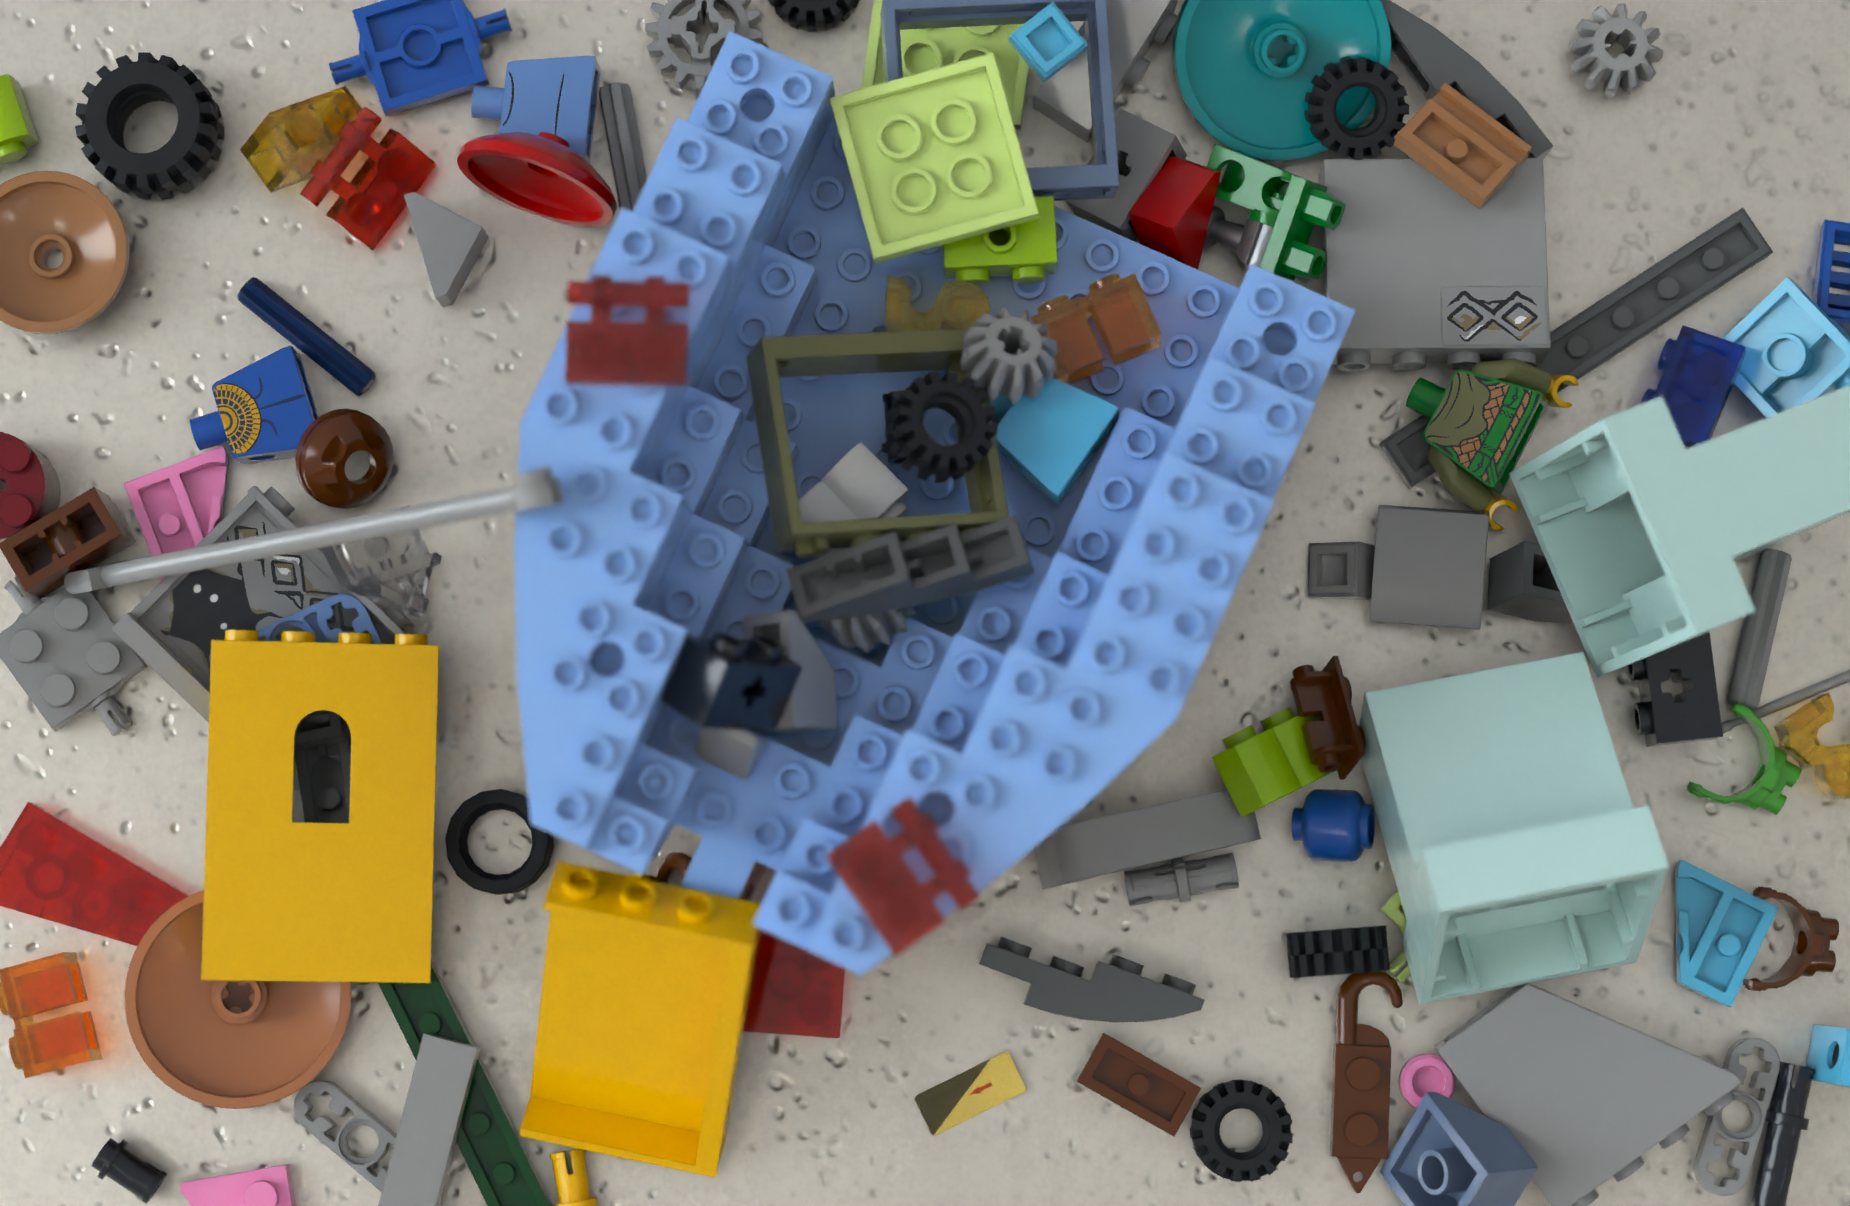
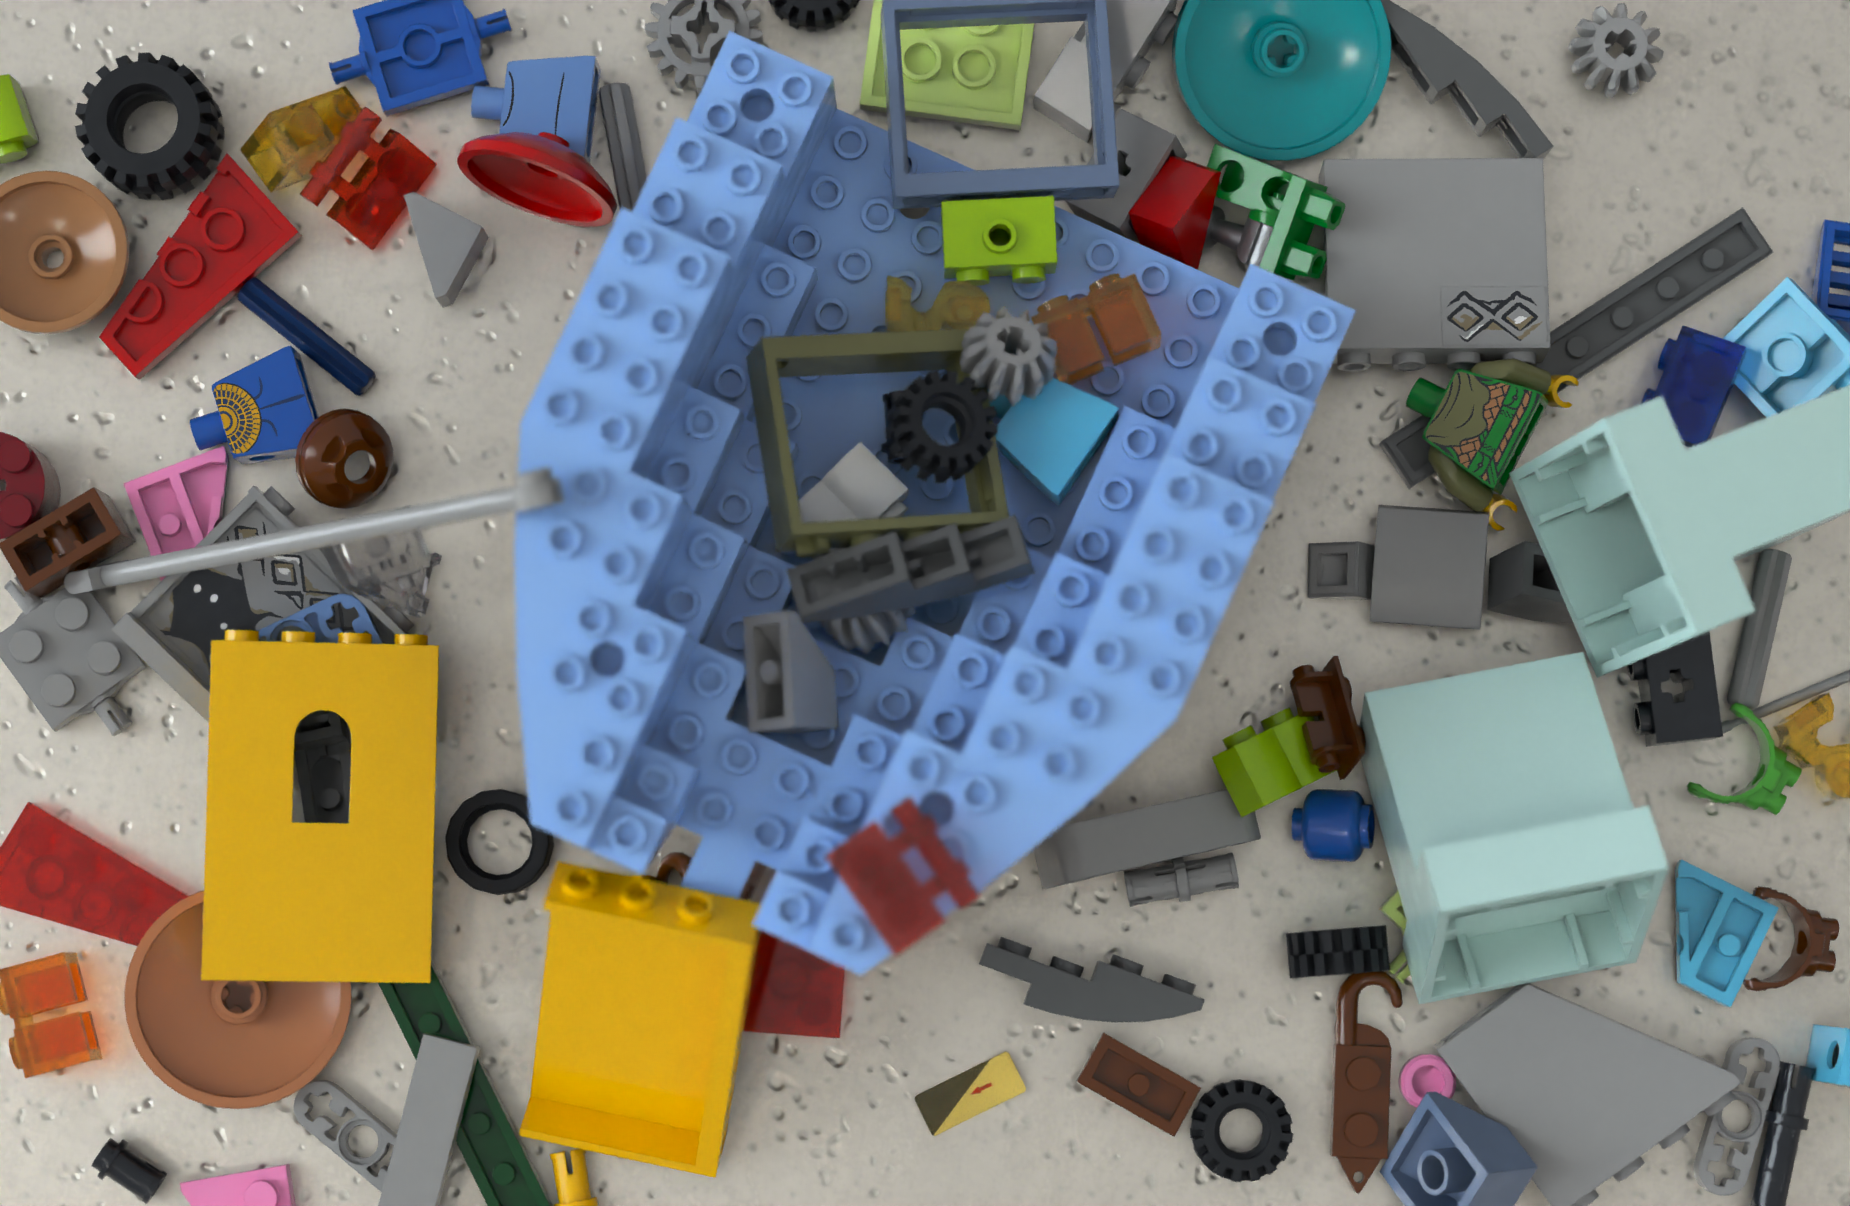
clear red plate [565,275,690,387] -> none
black brick [661,632,803,729] -> none
light grey slope [696,728,766,779] -> none
yellowish green plate [830,52,1039,263] -> none
medium azure tile [1008,2,1088,83] -> none
black tyre [1304,57,1409,159] -> none
medium nougat plate [1393,82,1532,209] -> none
none -> red wing [99,153,302,380]

